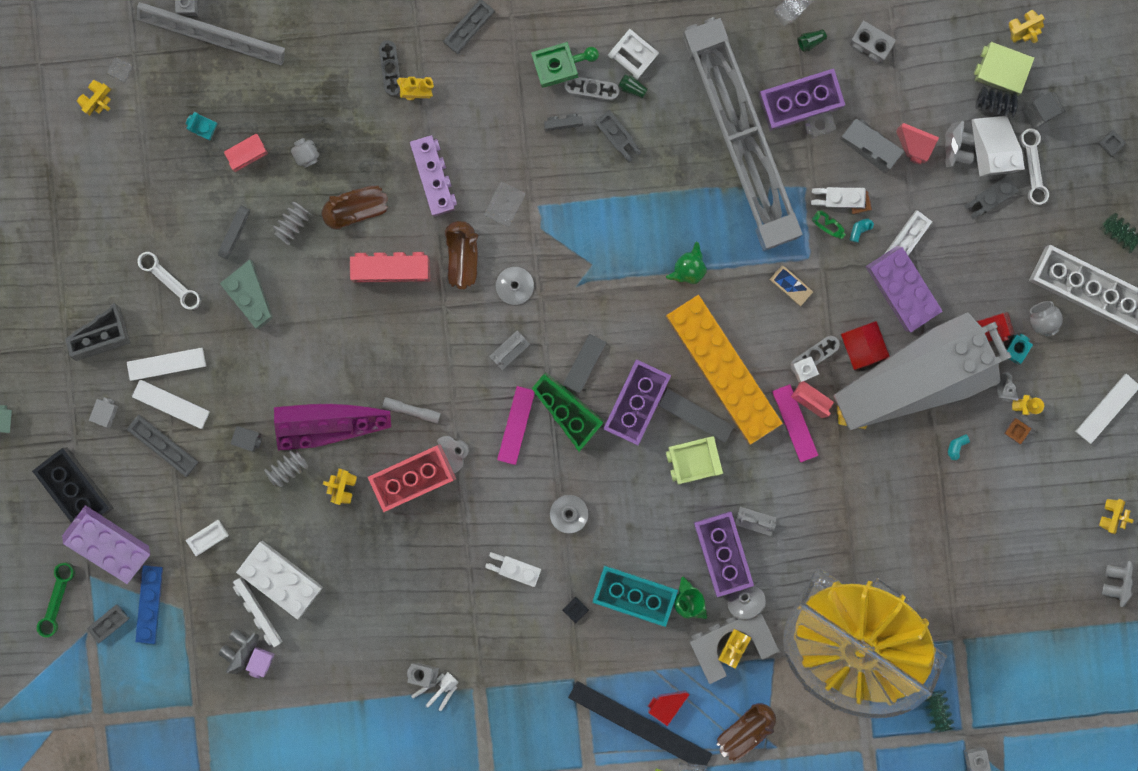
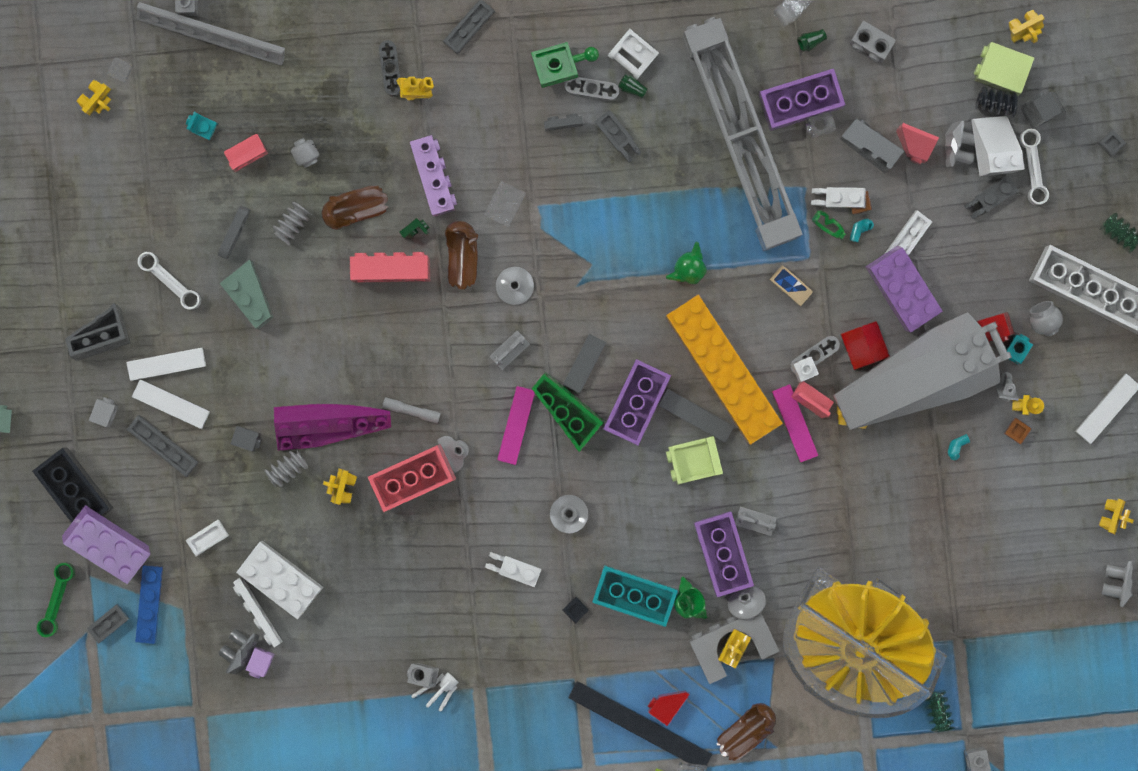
none -> dark green bracket [399,218,430,239]

